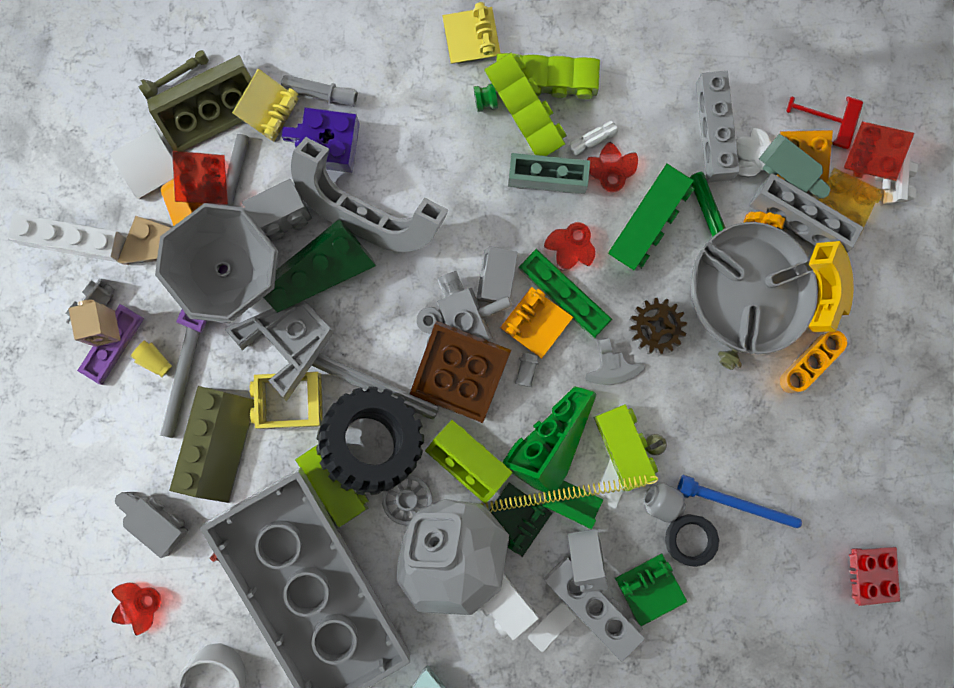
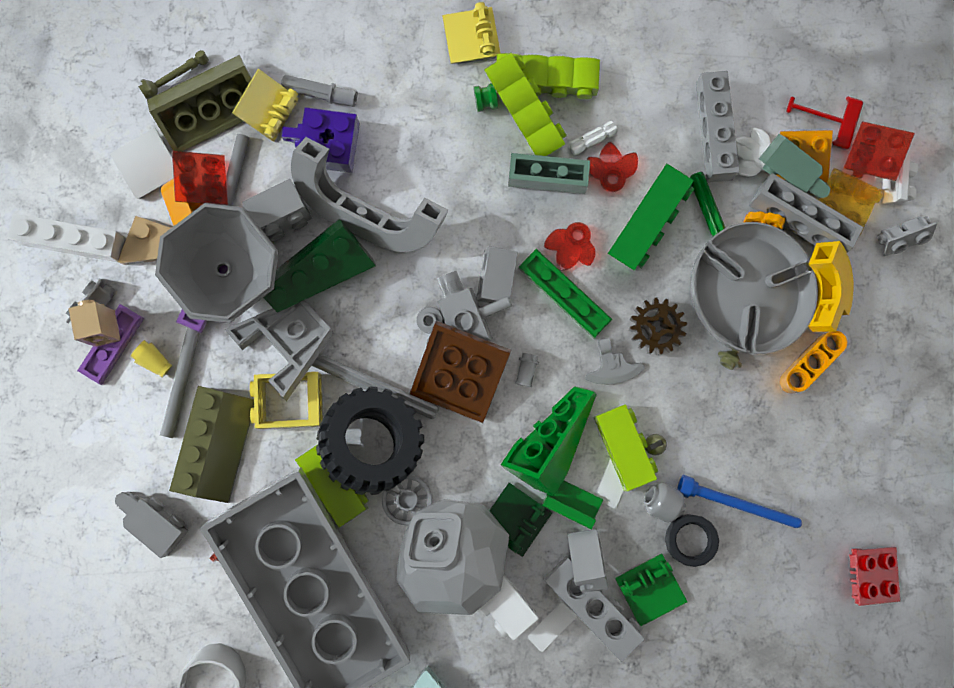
clear red plate [111,582,161,636] -> none
lime brick [425,420,513,504] -> none
light yellow piece [481,475,658,512] -> none
light orange hinge [500,287,573,359] -> none
none -> light grey hinge [877,216,937,256]

